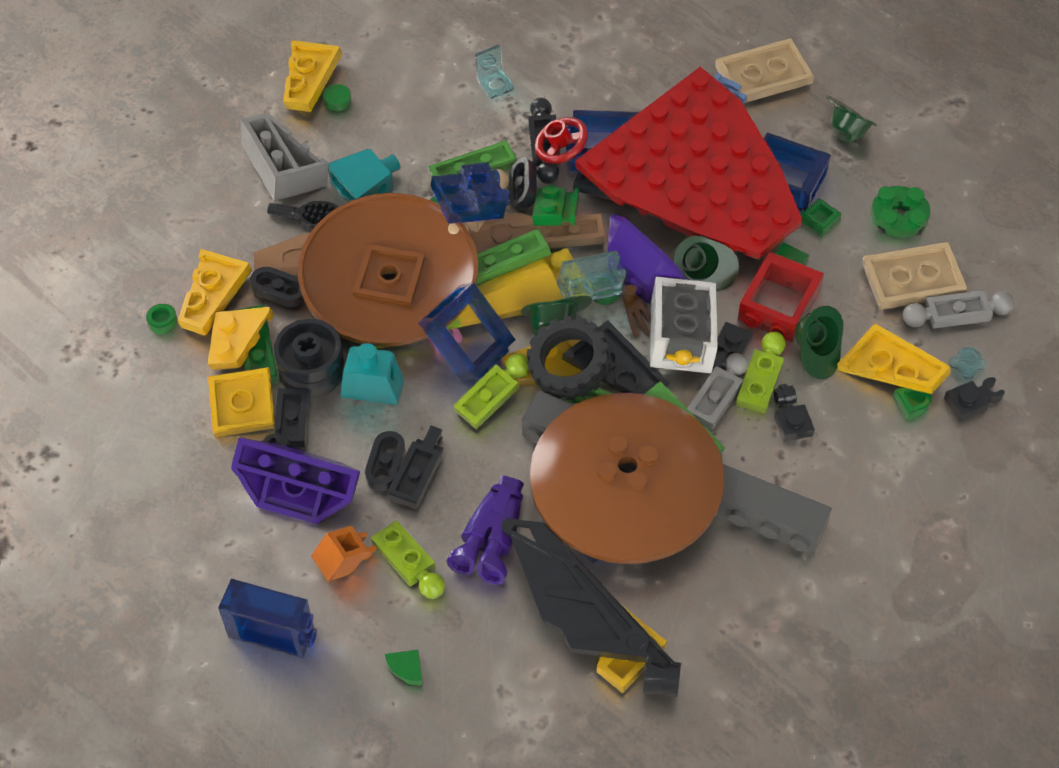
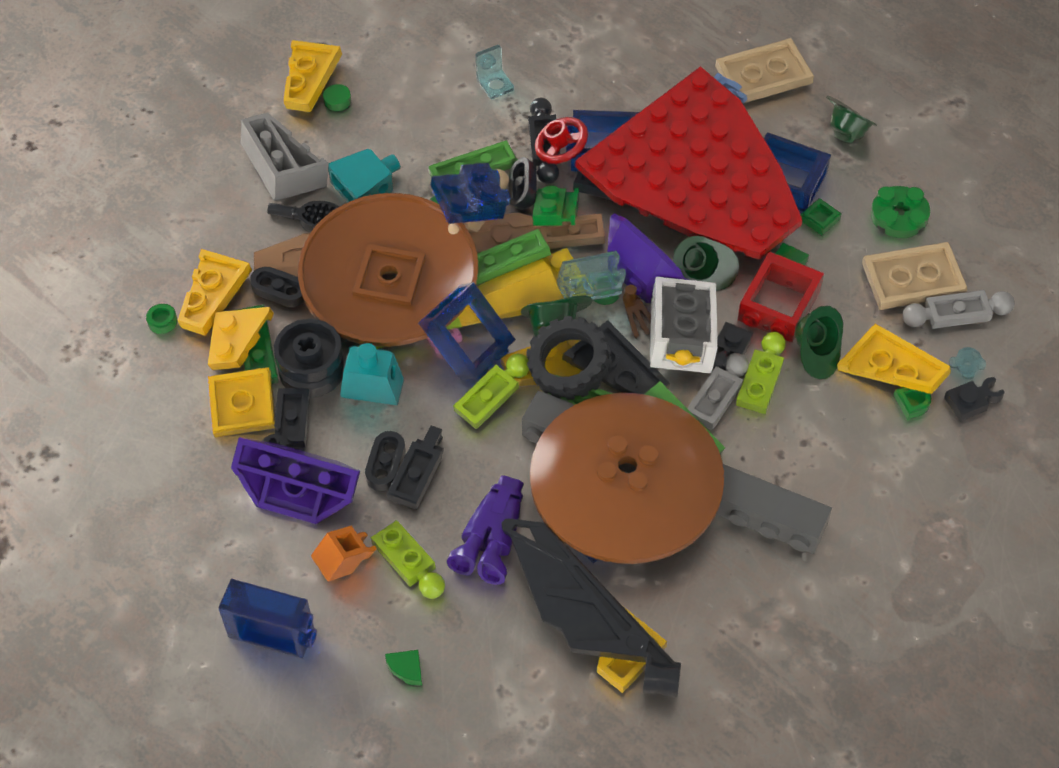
black plate [773,383,815,443] -> none

